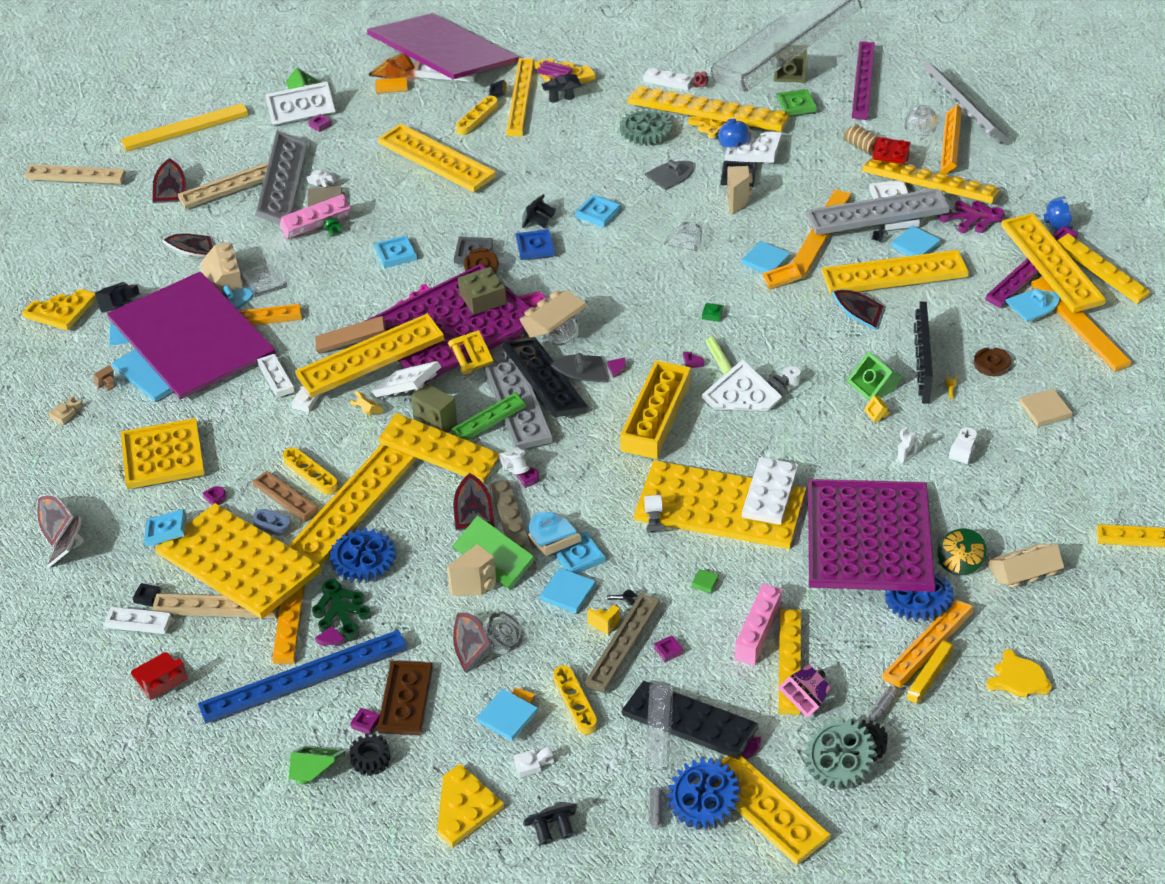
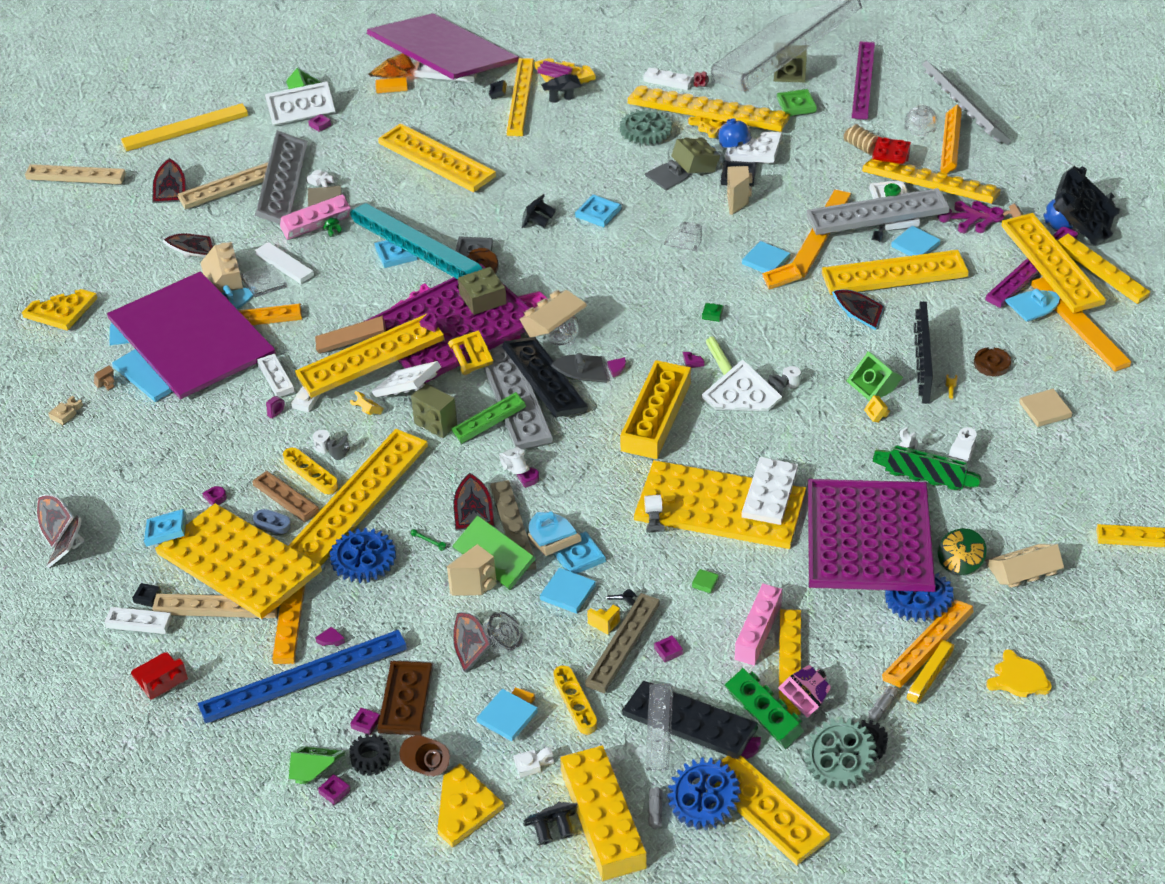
black connector [95,282,140,312] -> none
yellow plate [120,418,205,489] -> none
dark green plant [312,579,371,641] -> none
yellow plate [379,413,500,483] -> none
yellow beam [456,96,498,135] -> none
blue plate [515,229,555,260] -> none
none -> white tile [255,242,314,284]
none -> magenta tile [266,396,285,419]
none -> leg [313,430,350,460]
none -> magenta tile [318,774,350,805]
none -> teal beam [350,203,482,279]
none -> reddish brown piece [399,735,450,777]
none -> green hinge [410,529,446,550]
none -> magenta tile [419,311,438,332]
none -> yellow brick [560,745,646,881]
none -> olive brick [671,137,721,173]
none -> green brick [724,668,805,749]
none -> green hinge [872,445,982,490]
none -> green plate [884,183,901,197]
none -> medium nougat tile [1003,203,1023,218]
none -> black plate [1053,165,1120,246]

